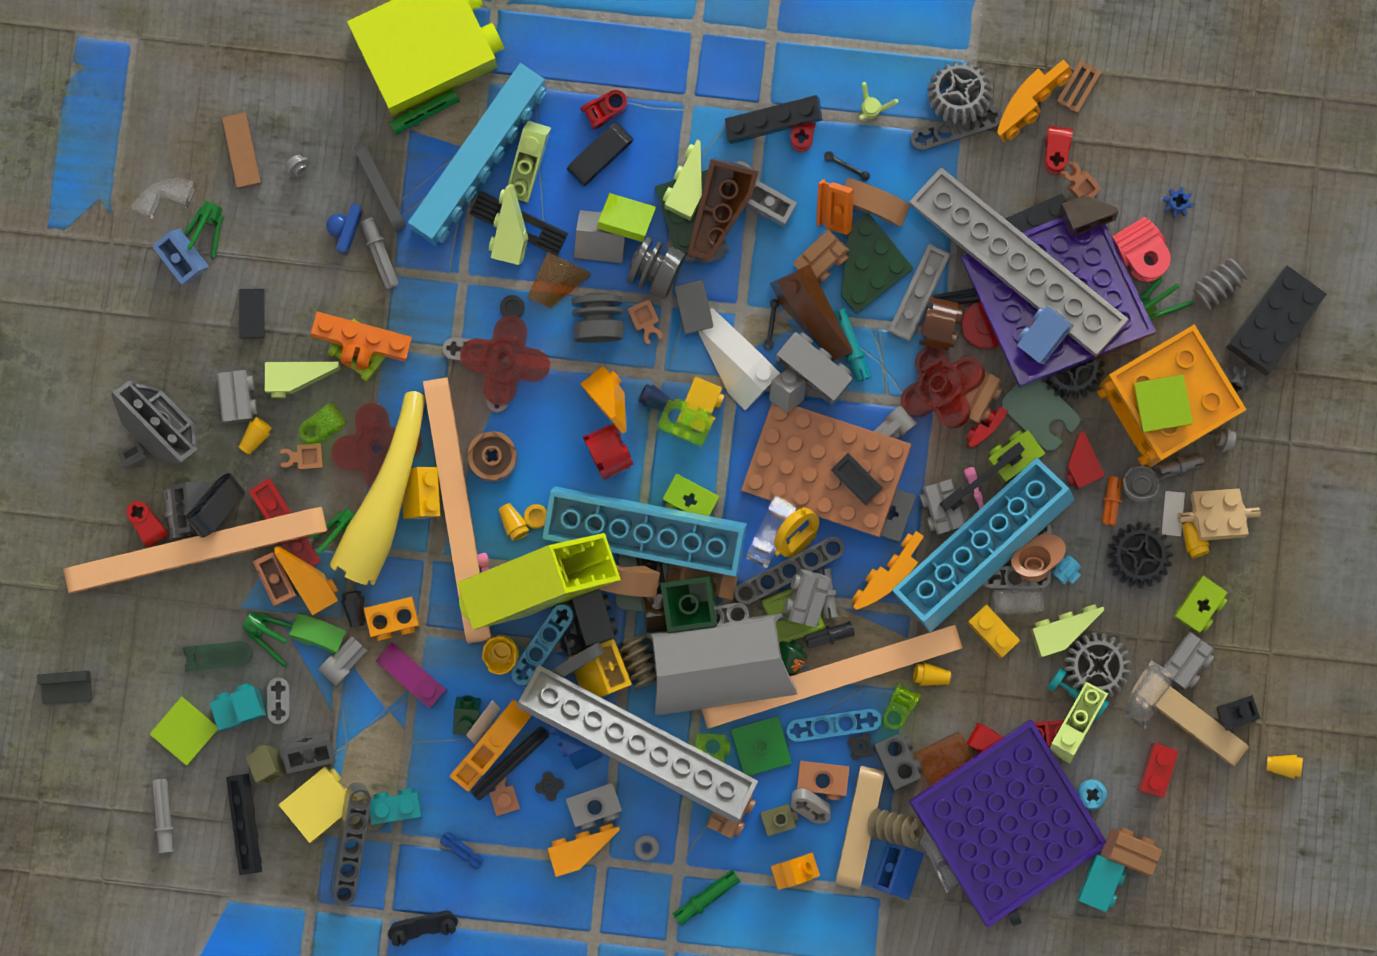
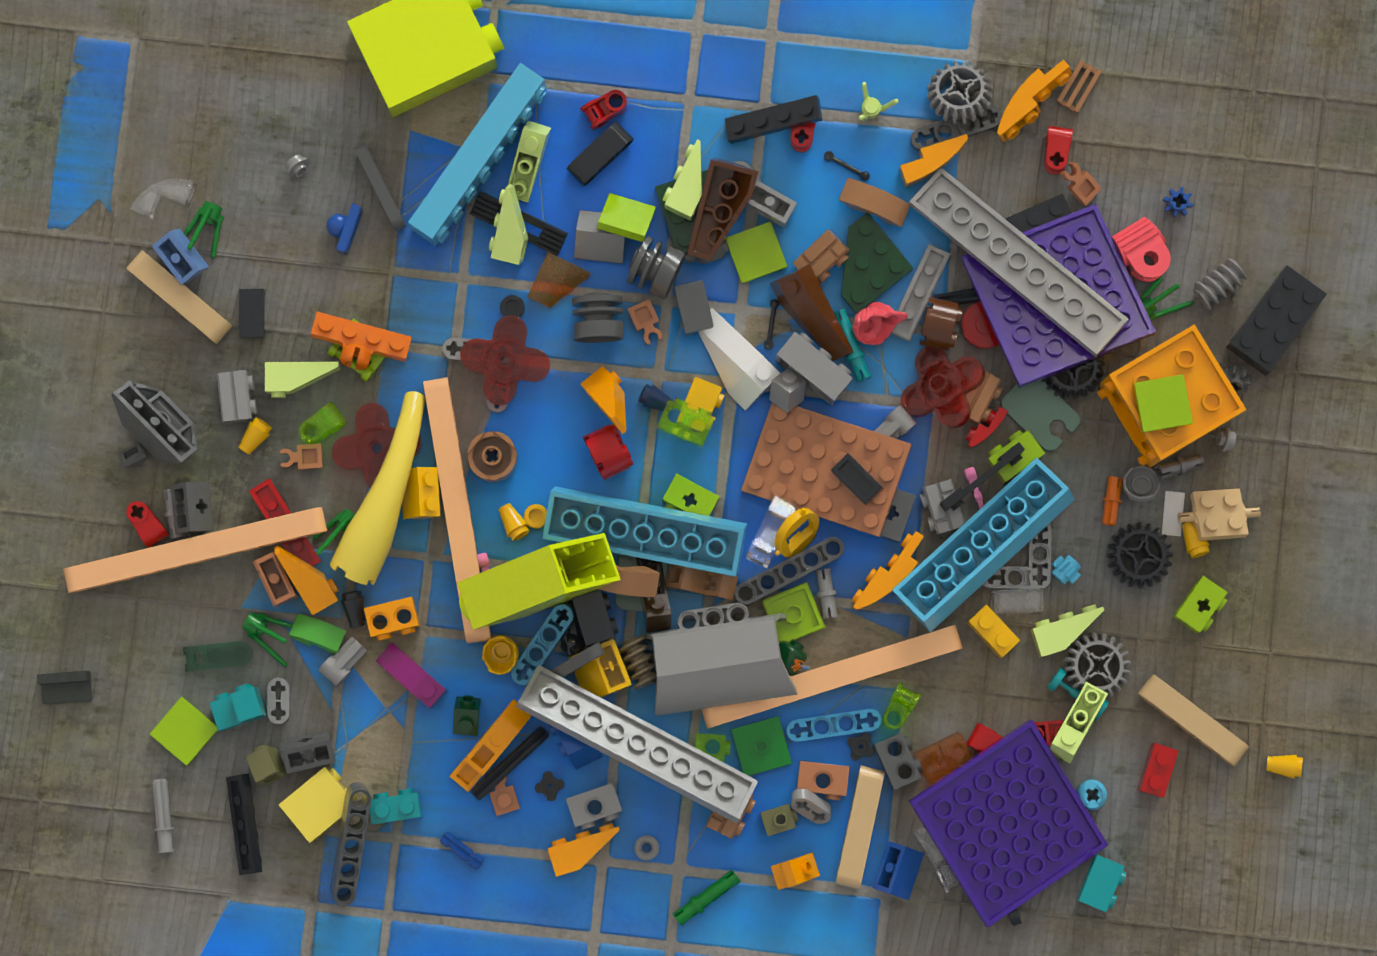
black beam [185,473,245,538] -> none
medium nougat tile [222,112,262,189] -> none
light grey axle [359,217,399,289] -> none
black piece [388,910,458,947] -> none
green pin [389,88,460,135] -> none
white sticker [466,700,501,744] -> none
dark green slope [661,575,717,632] -> none
light grey brick [783,569,831,628] -> none
black axle [805,621,855,649] -> none
orange plate [816,179,854,235] -> none
dark tan piece [867,808,924,848] -> none
yellow cone [913,662,951,686] -> none
nougat piece [1011,534,1066,582] -> none
medium blue brick [1017,306,1074,364] -> none
dark brown slope [1059,195,1119,238] -> none
red slope [1064,432,1105,490] -> none
medium nougat brick [1101,827,1162,877] -> none
clear brick [1124,661,1173,730] -> none
light grey brick [1159,632,1214,690] -> none
black slope [1217,695,1260,731] -> none
none -> tan beam [126,250,232,344]
none -> lime tile [725,221,788,284]
none -> coral hair [852,302,908,345]
none -> light orange slope [899,134,968,188]

